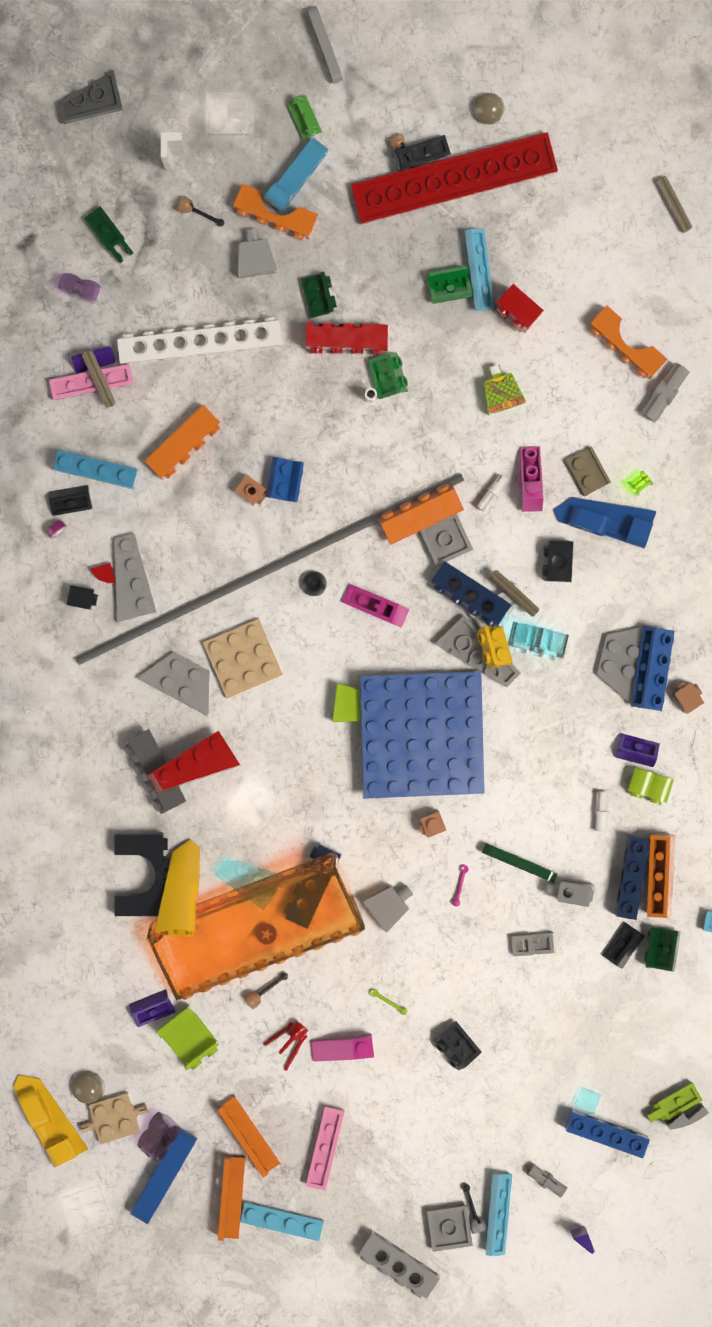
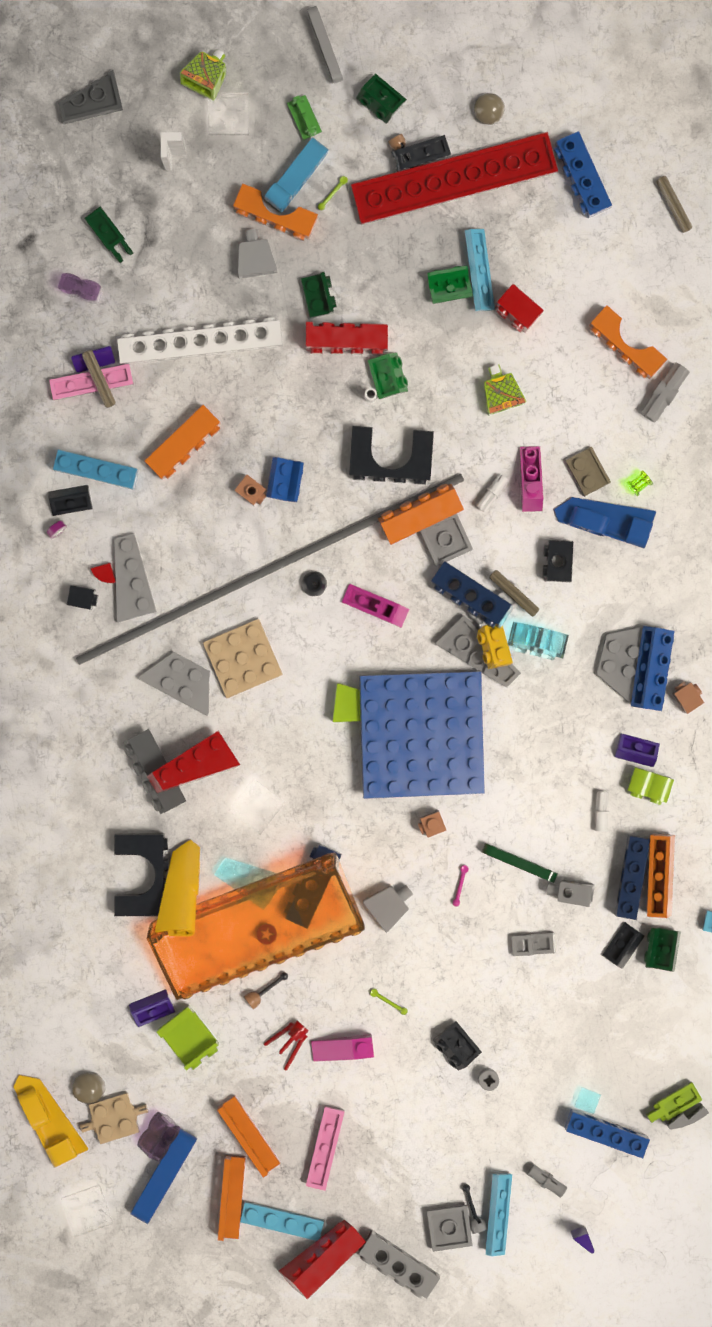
hinge [177,196,225,227] -> none
none -> lime torso [180,49,226,101]
none -> red wedge [278,1220,366,1300]
none -> lime hinge [317,176,348,211]
none -> black arch [349,426,434,485]
none -> dark green bracket [356,73,407,124]
none -> light grey wheel [478,1068,499,1091]
none -> blue brick [554,131,612,219]

